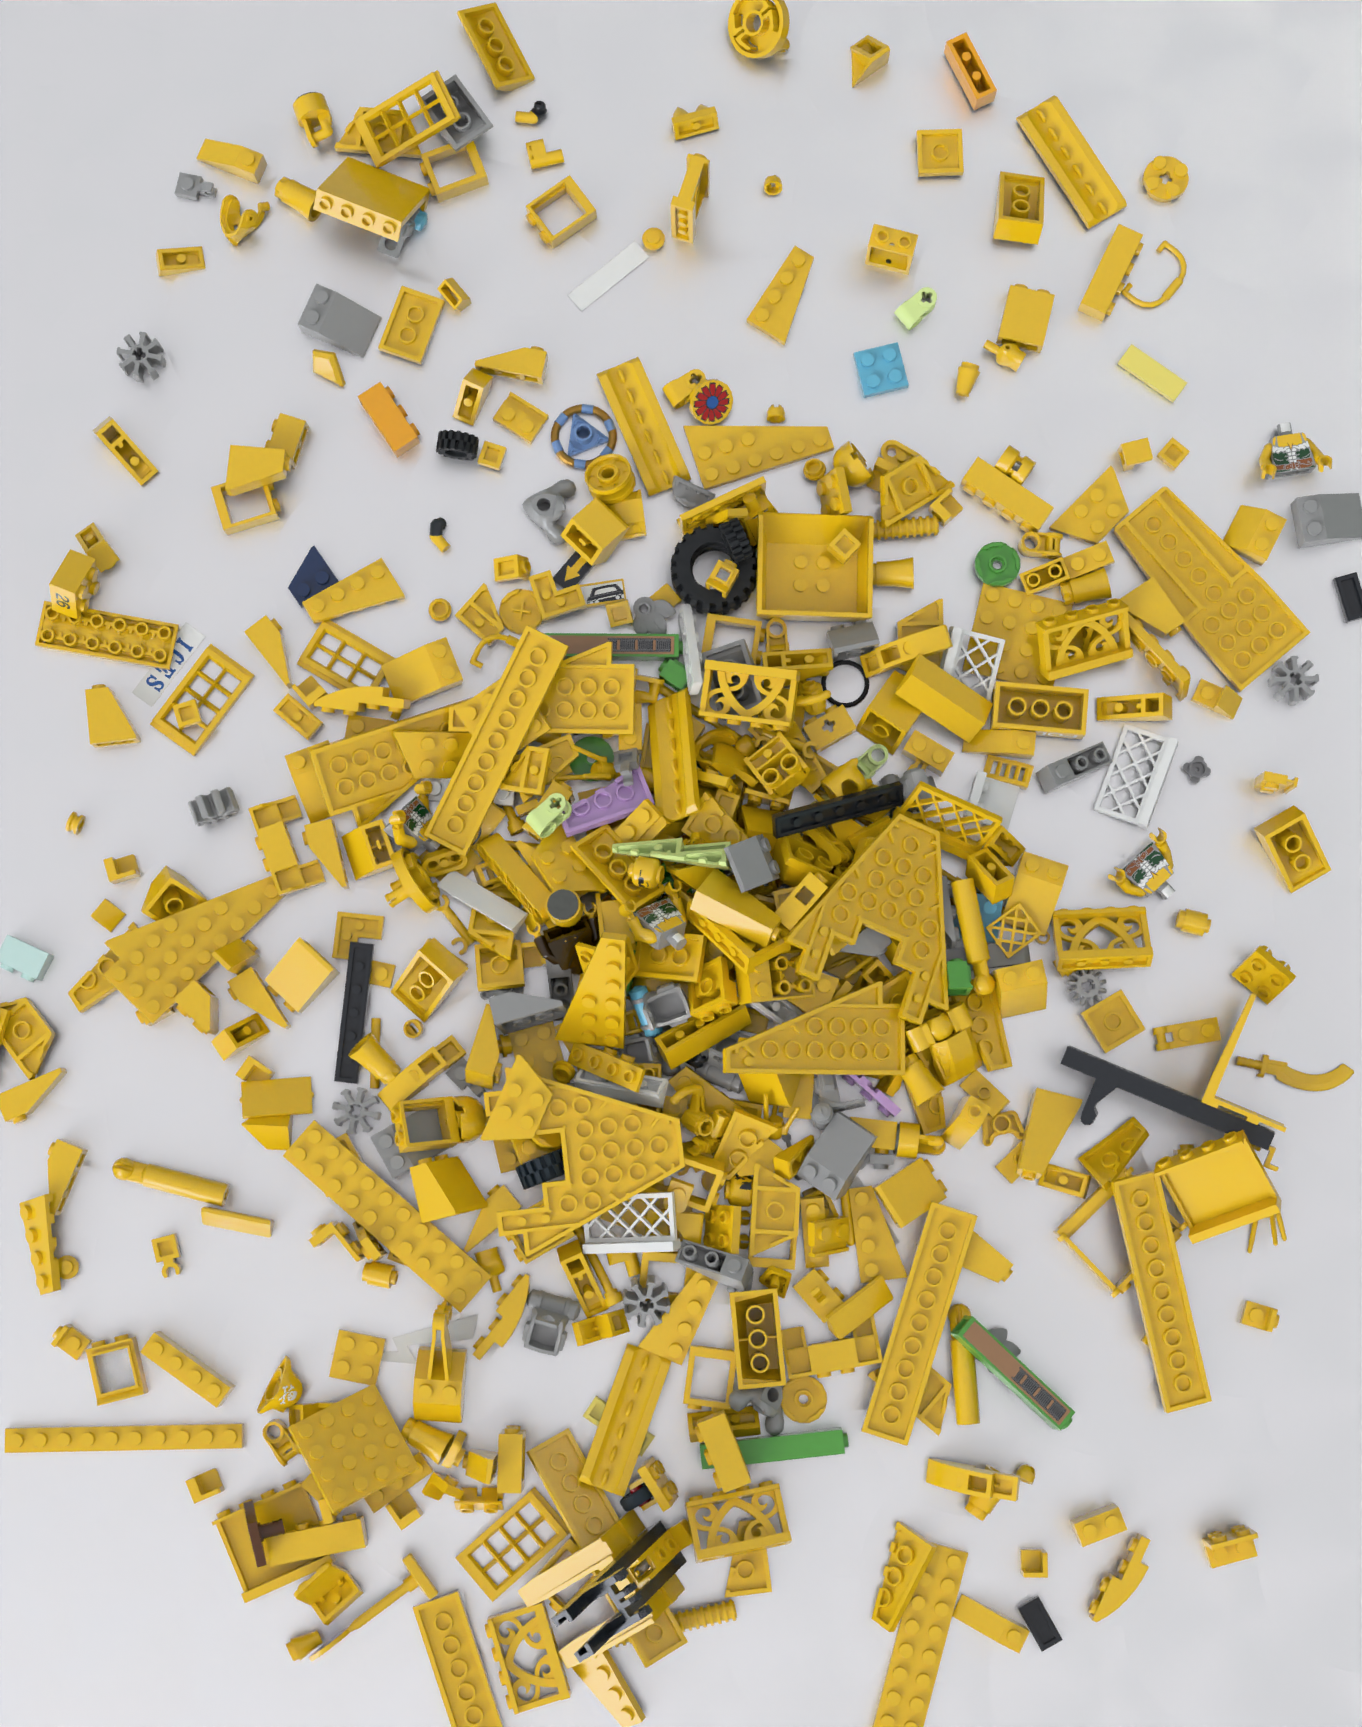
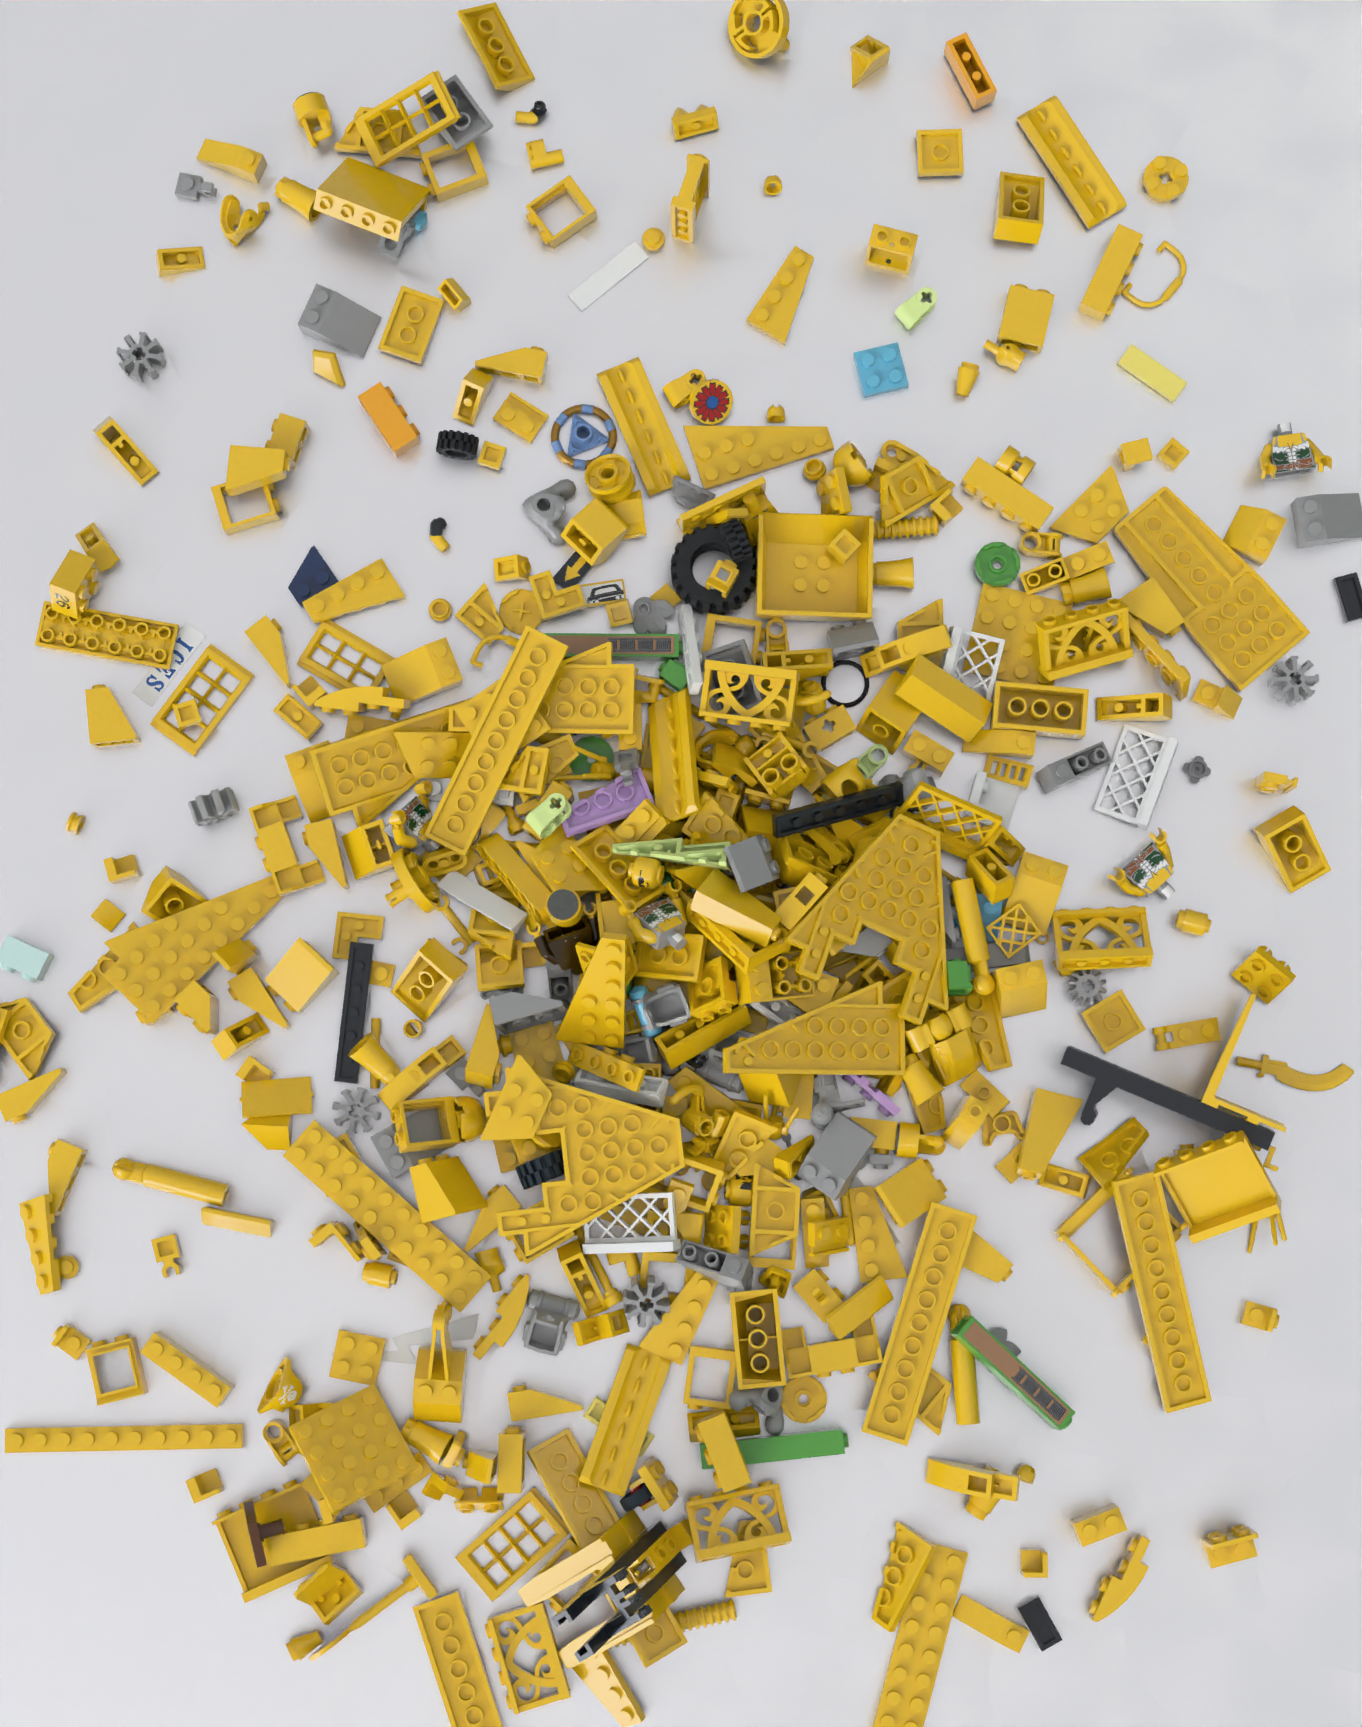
none -> yellow slope [507,1384,583,1422]

